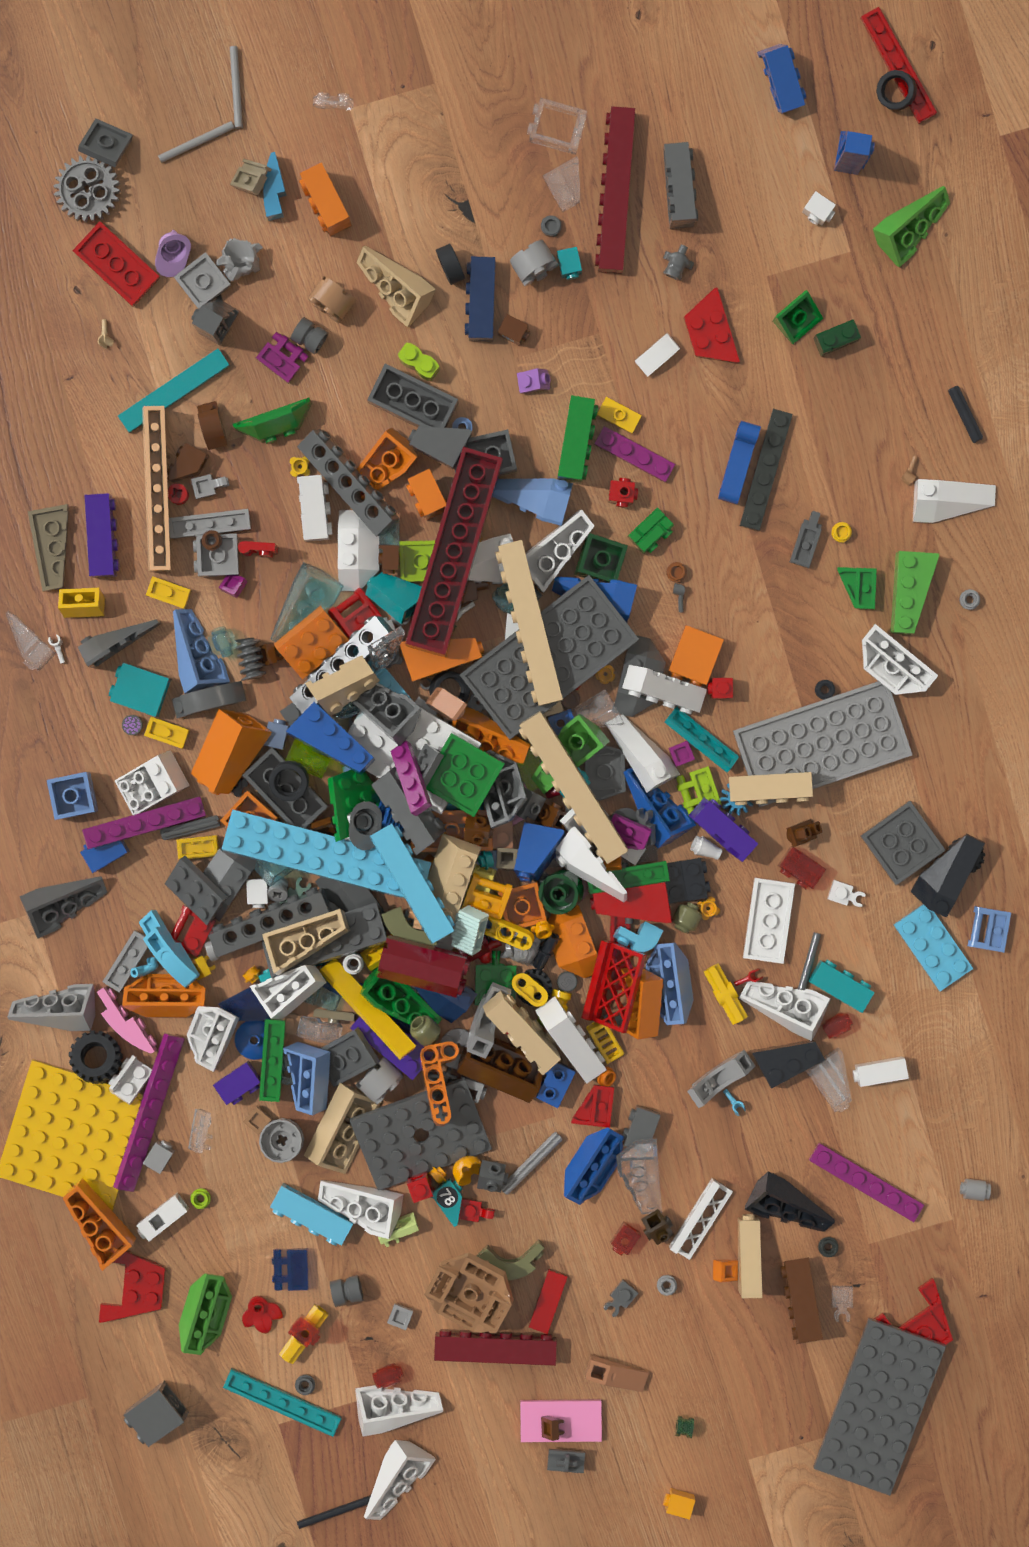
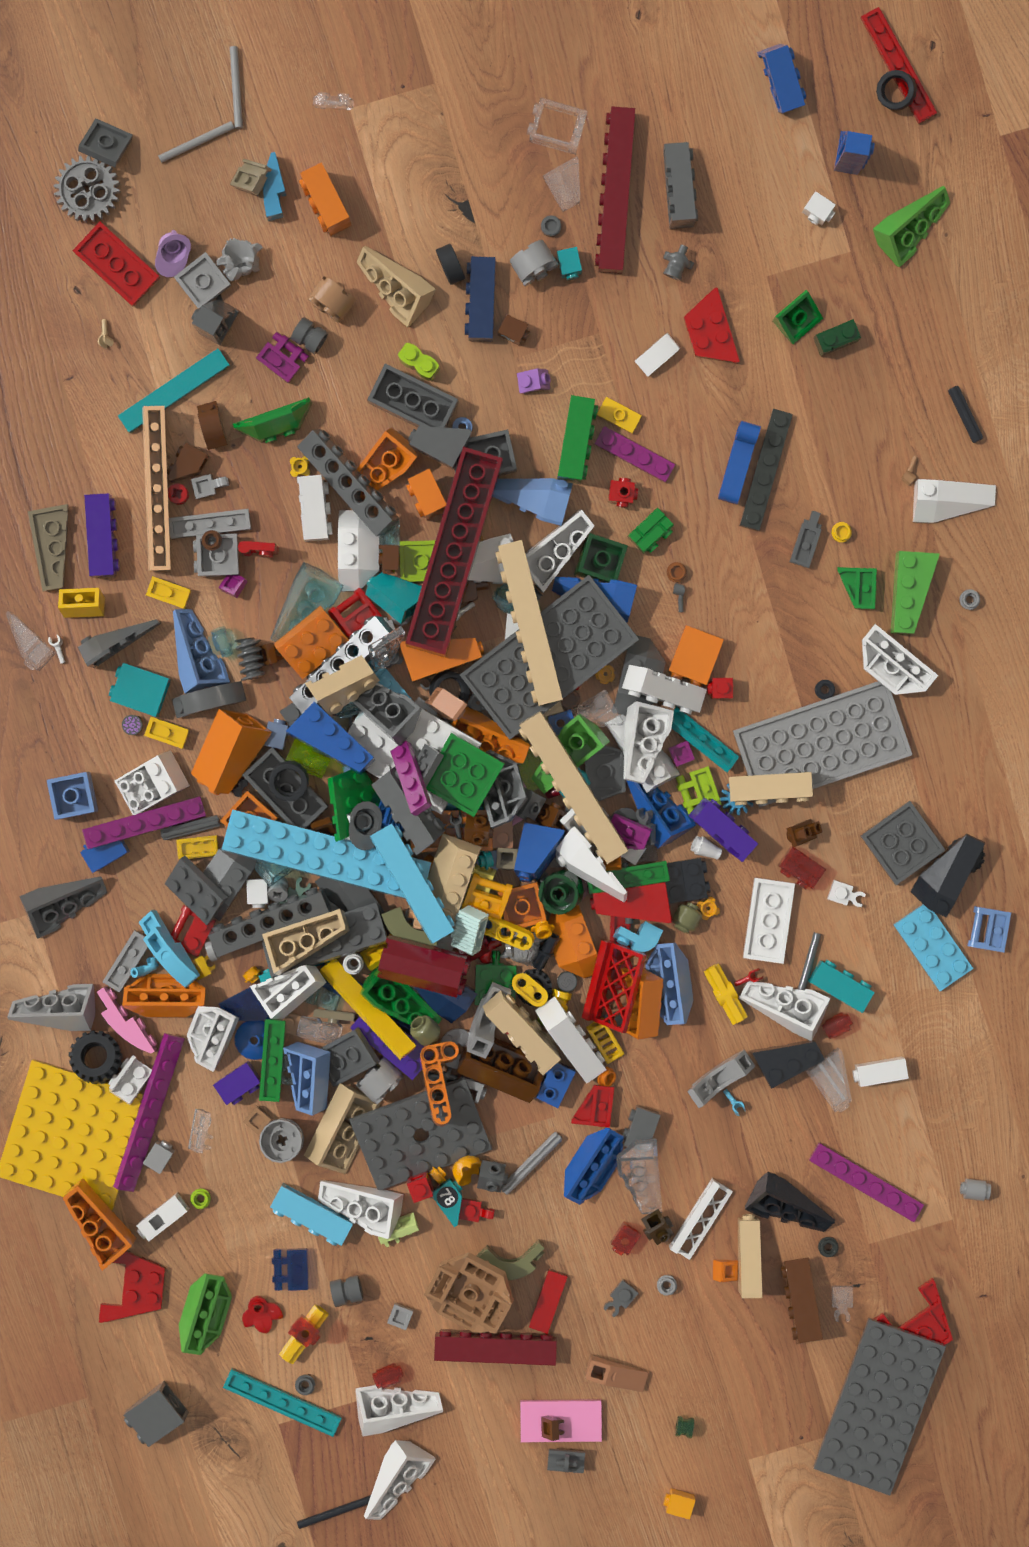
none -> dark grey hand [450,811,462,840]
none -> white wedge [624,701,674,784]

